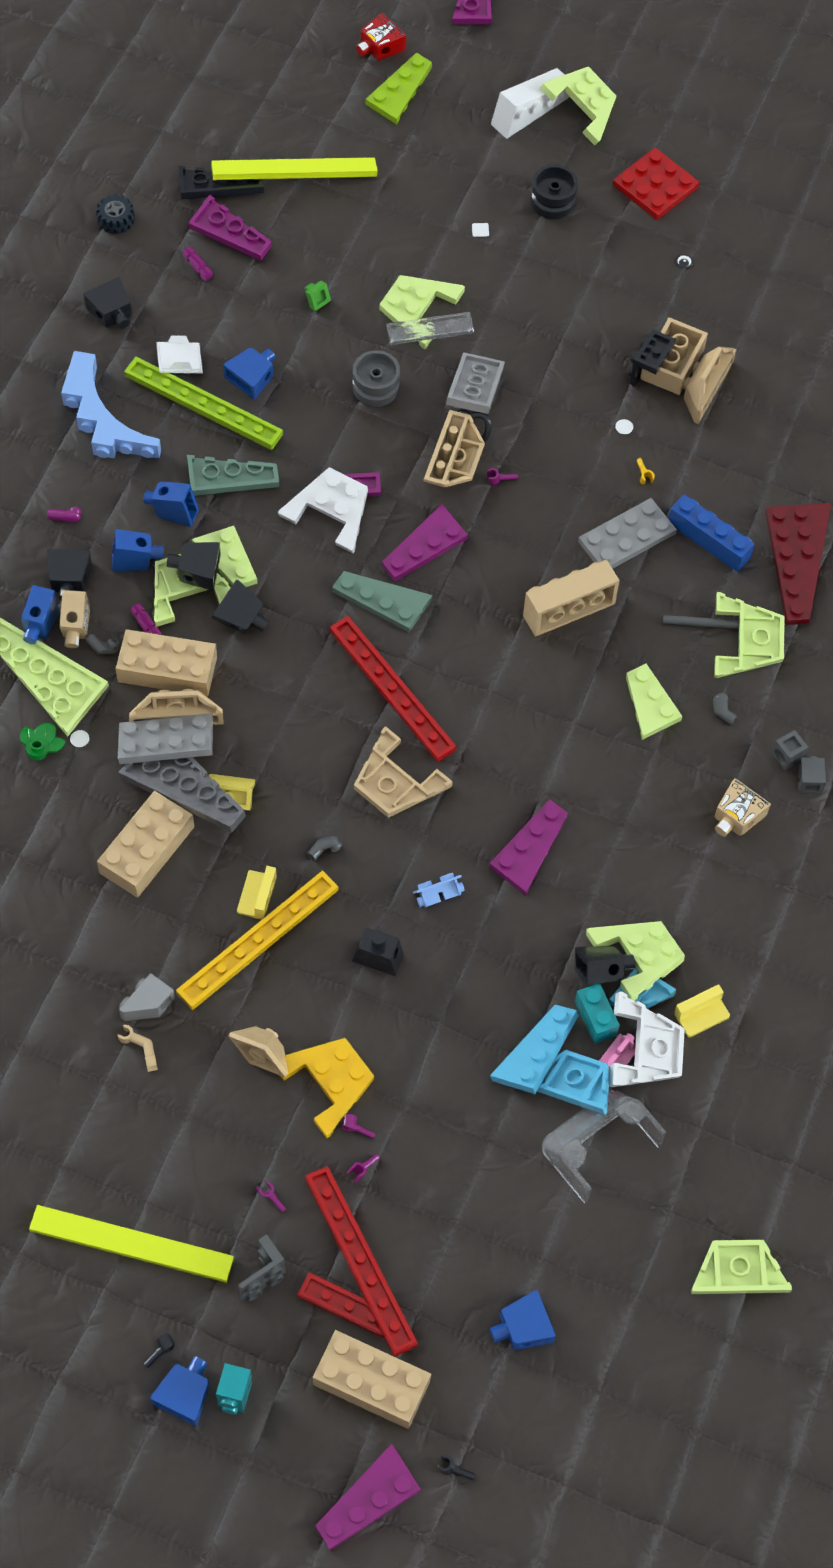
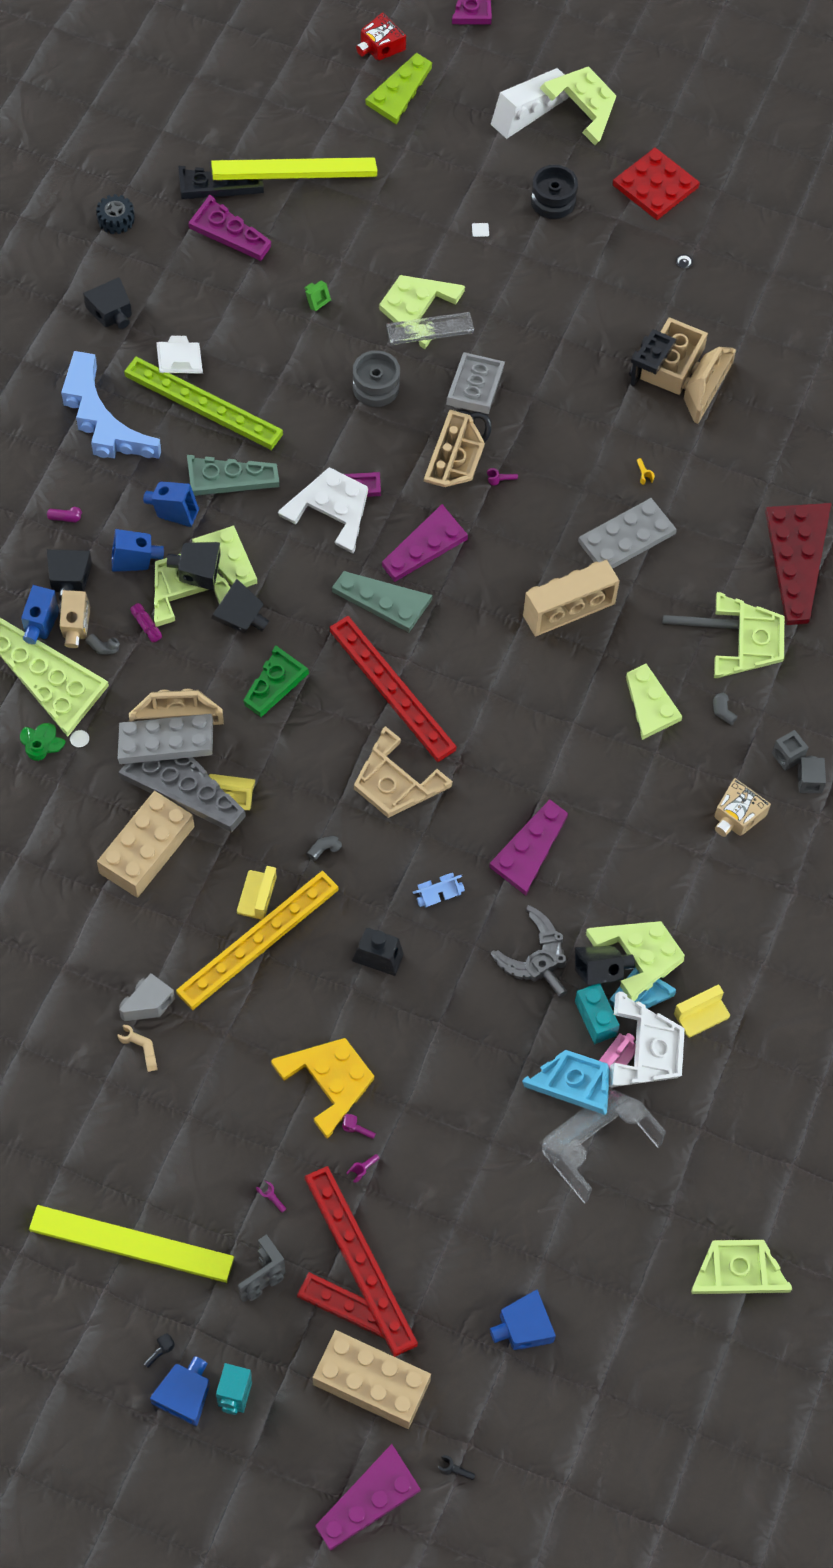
tan brick [116,629,217,697] -> none
magenta axle [183,246,213,281] -> none
blue torso [223,348,276,400] -> none
tan slope [228,1026,288,1077] -> none
medium azure wing [490,1005,579,1094] -> none
white sticker [615,419,633,434] -> none
blue brick [668,494,755,572] -> none
none -> green wing [243,645,309,717]
none -> flat silver bar [491,905,567,997]

